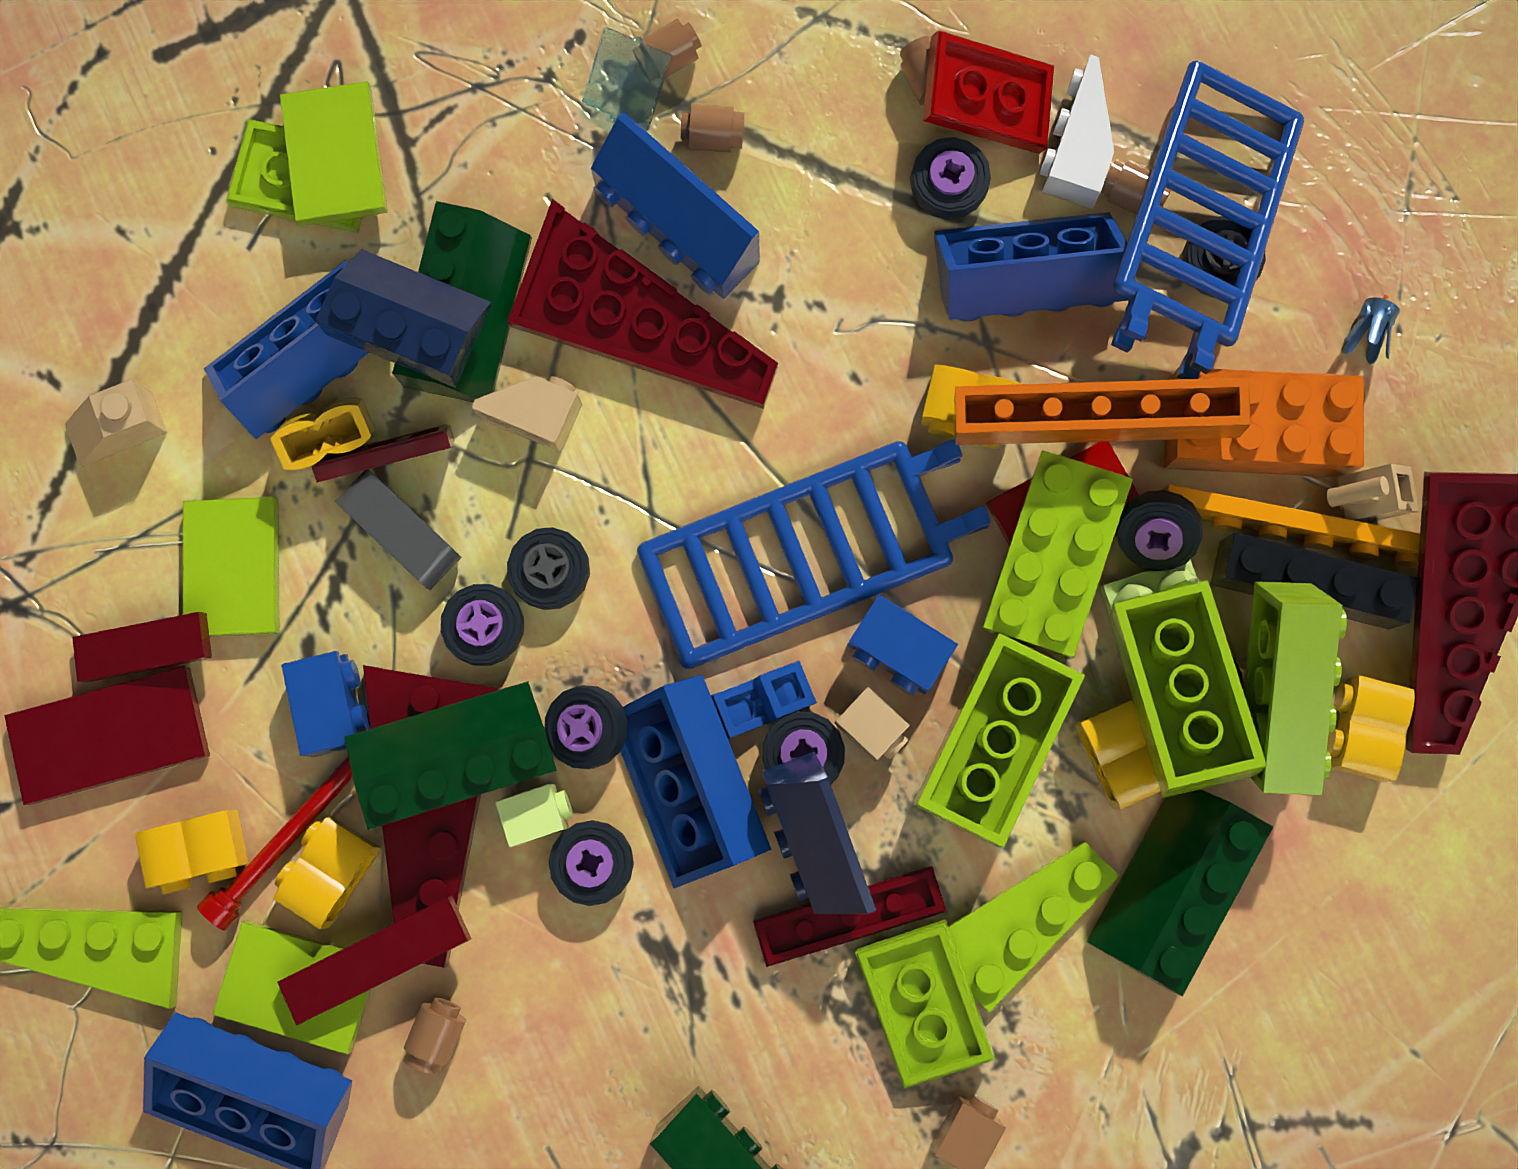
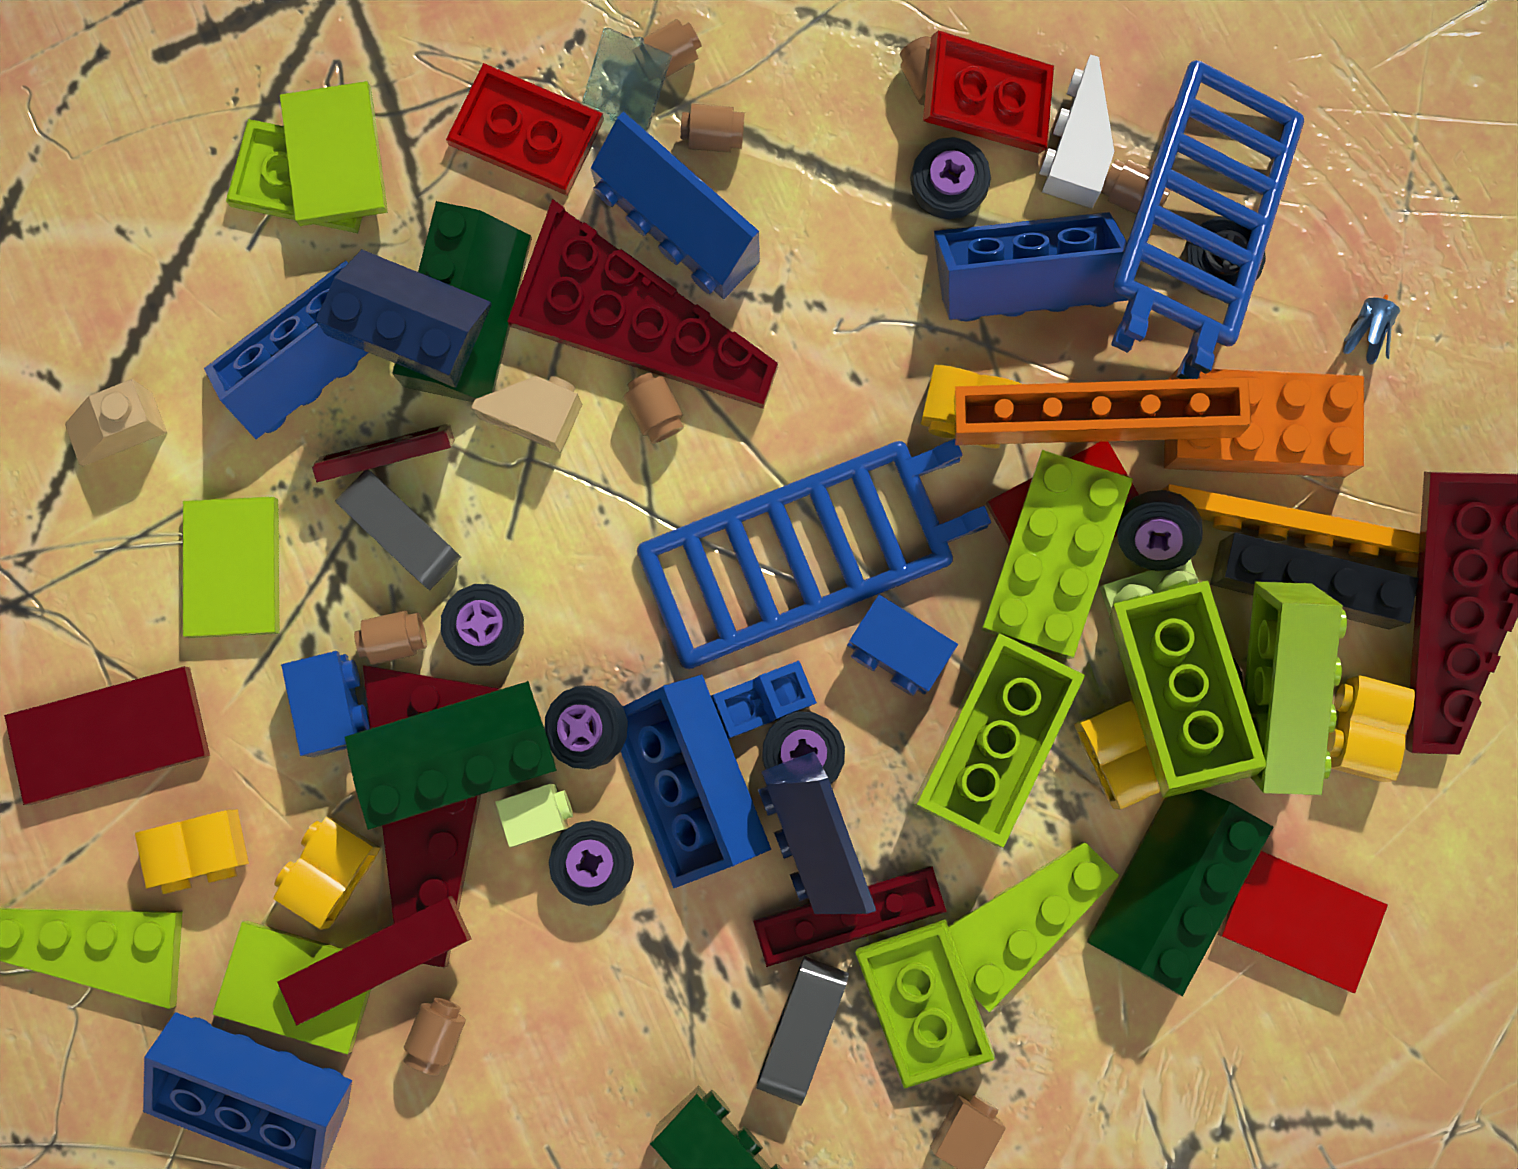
dark red tile [72,612,212,683] -> none
red piece [197,756,353,931] -> none
yellow brick [270,397,375,470] -> none
black wheel [507,527,590,610] -> none
tan brick [834,687,910,761] -> none
tan brick [1327,464,1419,523] -> none
none -> medium nougat brick [354,610,427,665]
none -> red tile [446,63,604,196]
none -> medium nougat brick [623,373,684,444]
none -> dark grey beam [756,956,849,1106]
none -> red tile [1217,851,1388,994]

